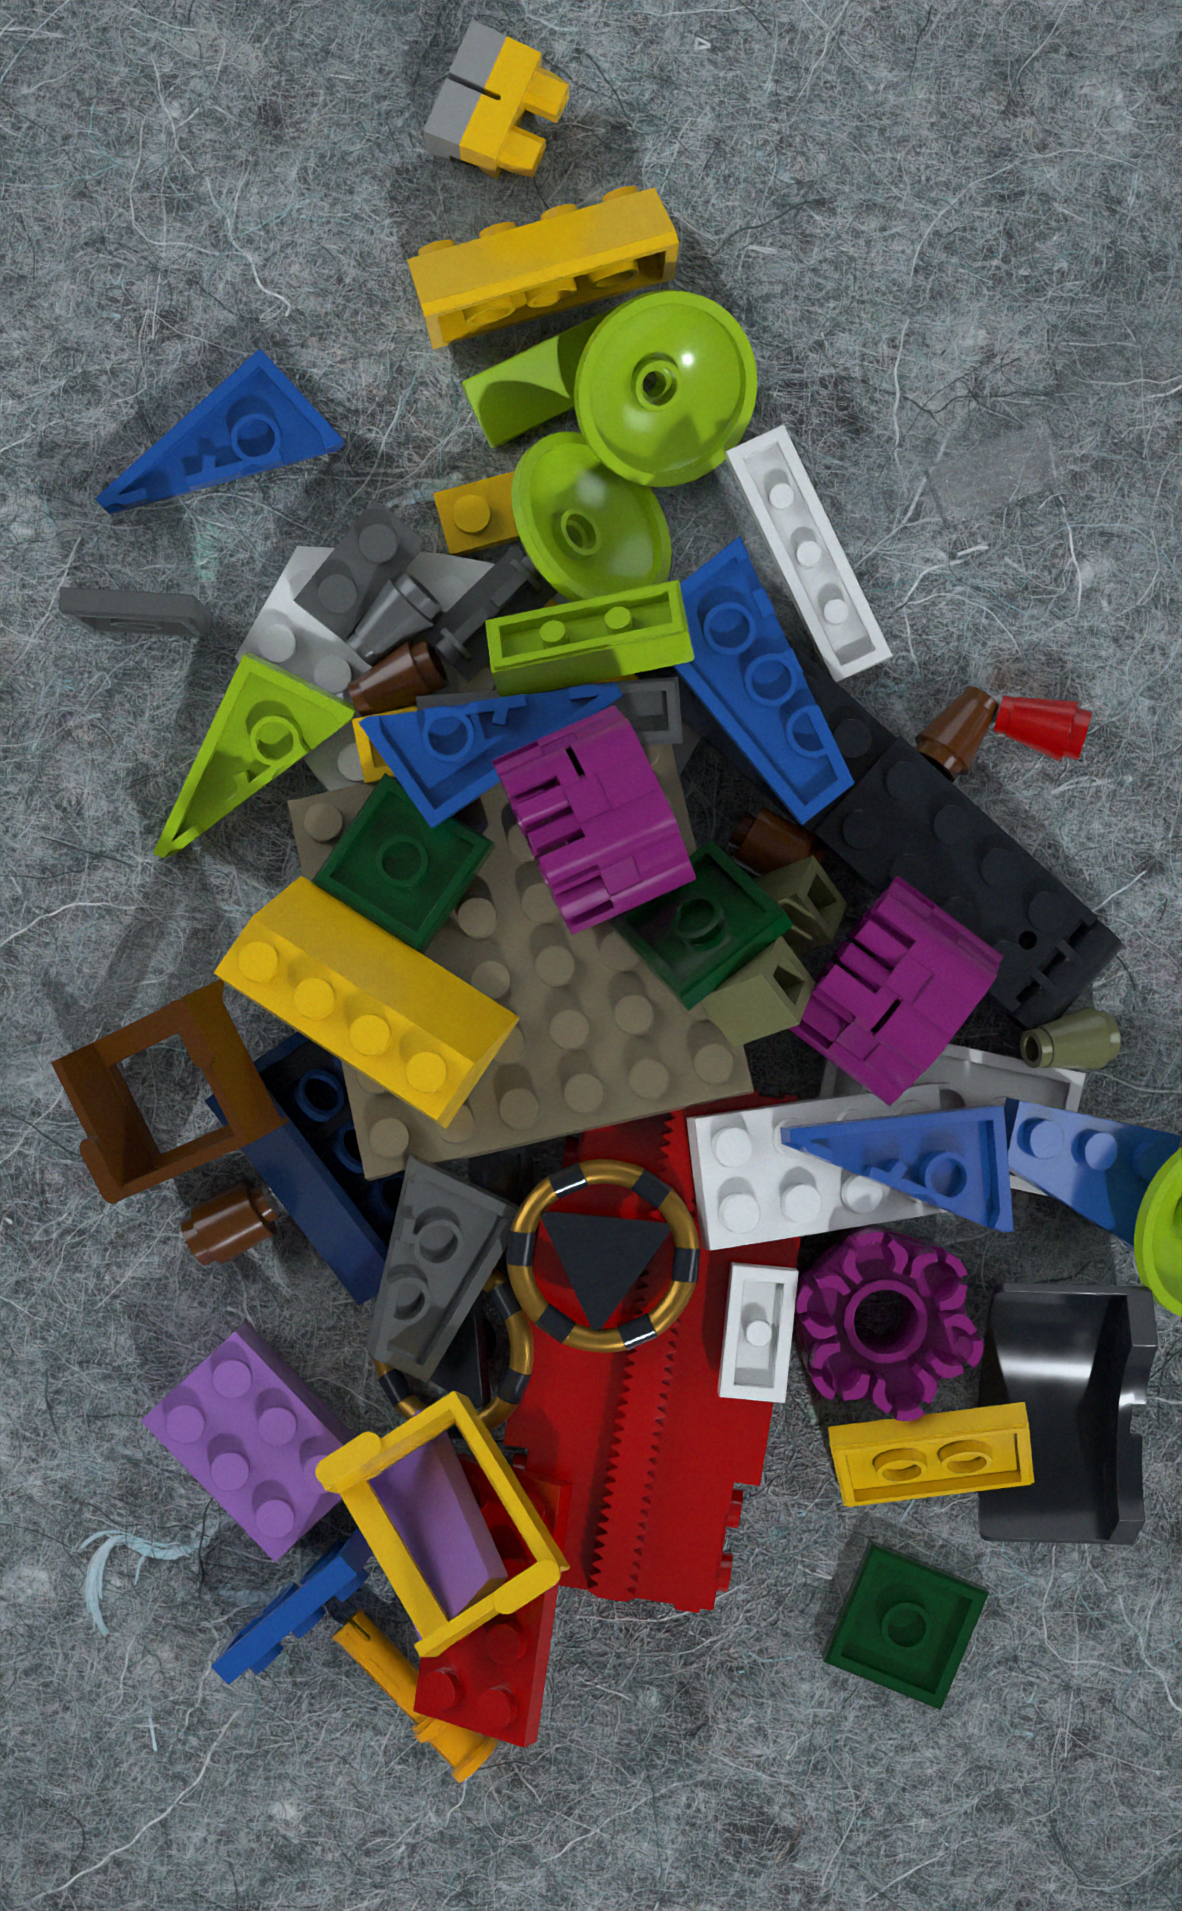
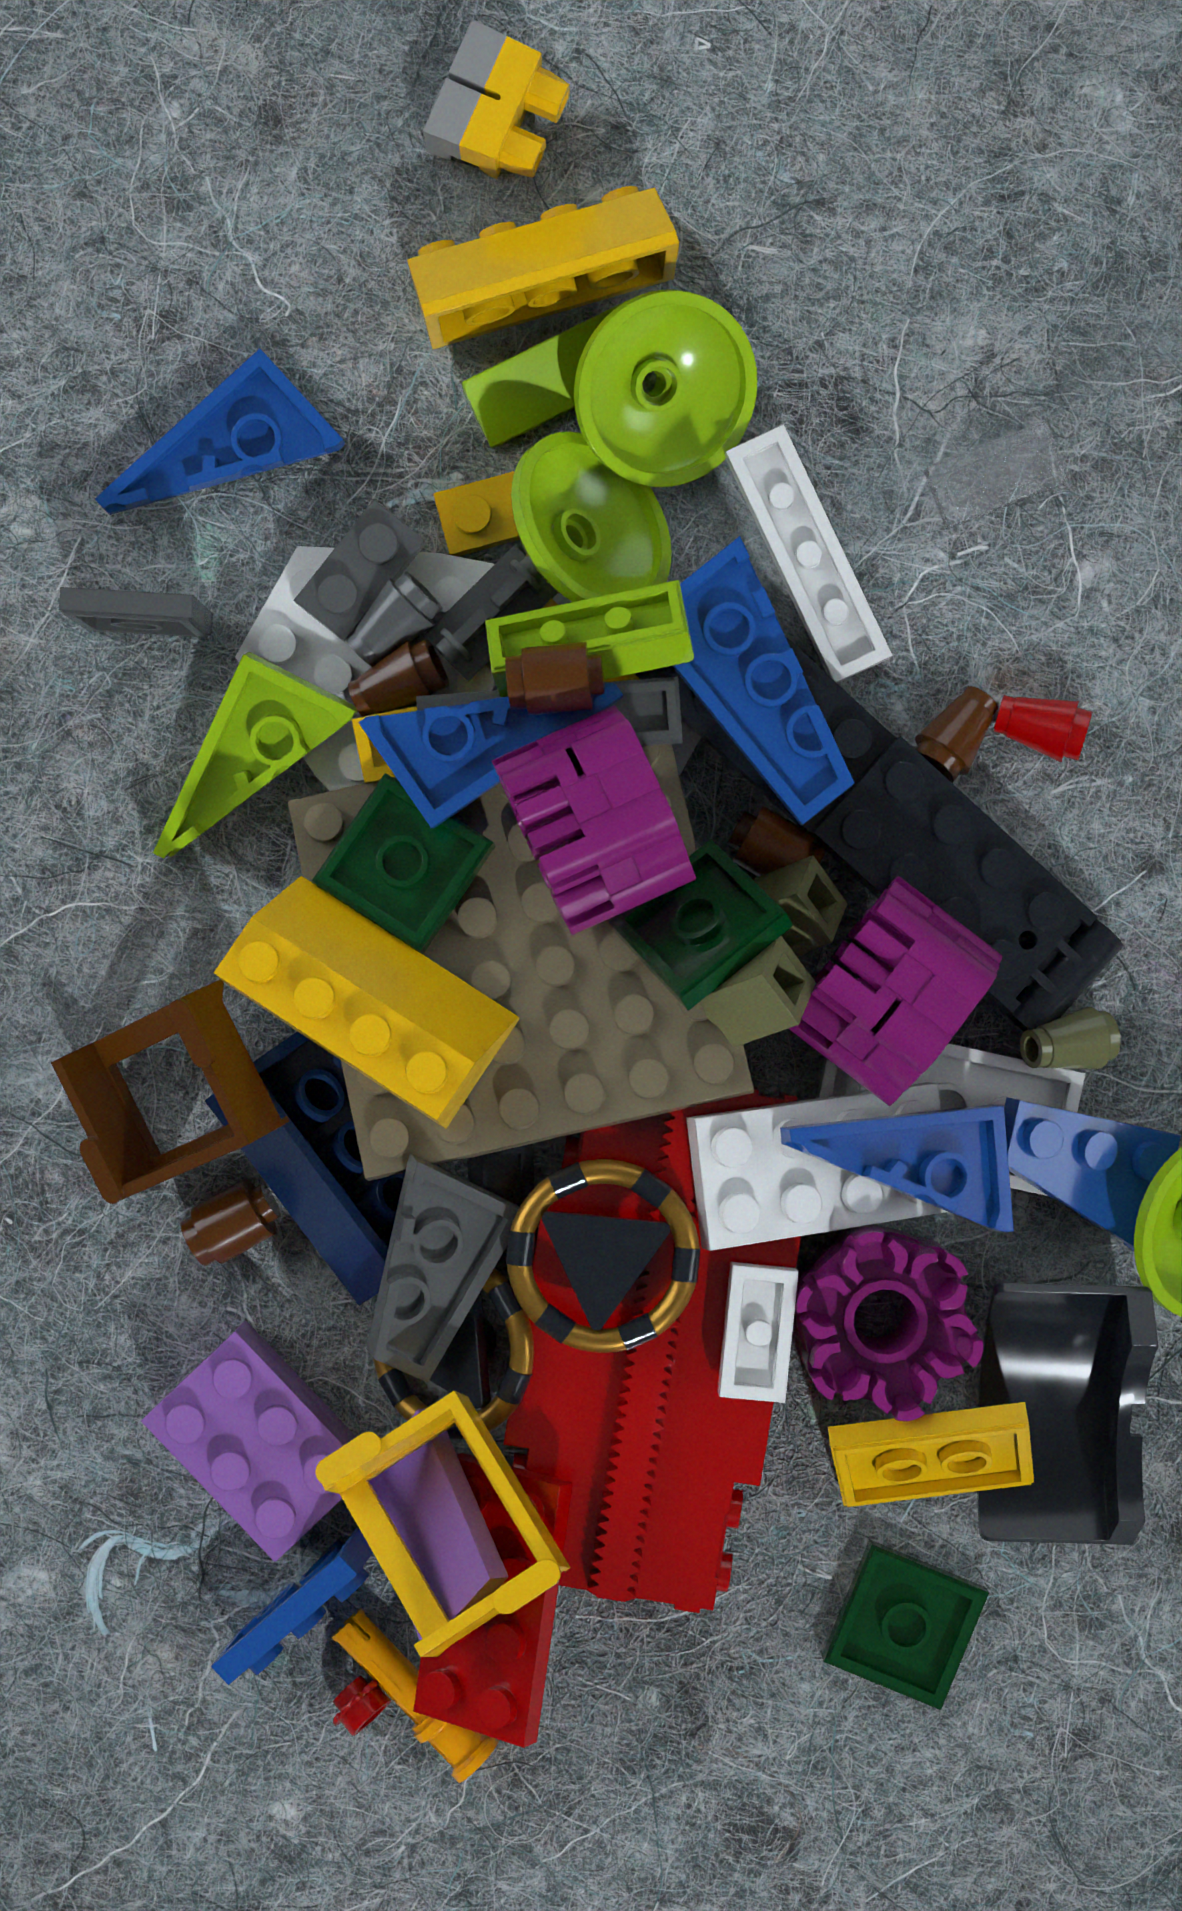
none -> red plate [332,1676,391,1736]
none -> reddish brown brick [505,641,605,716]

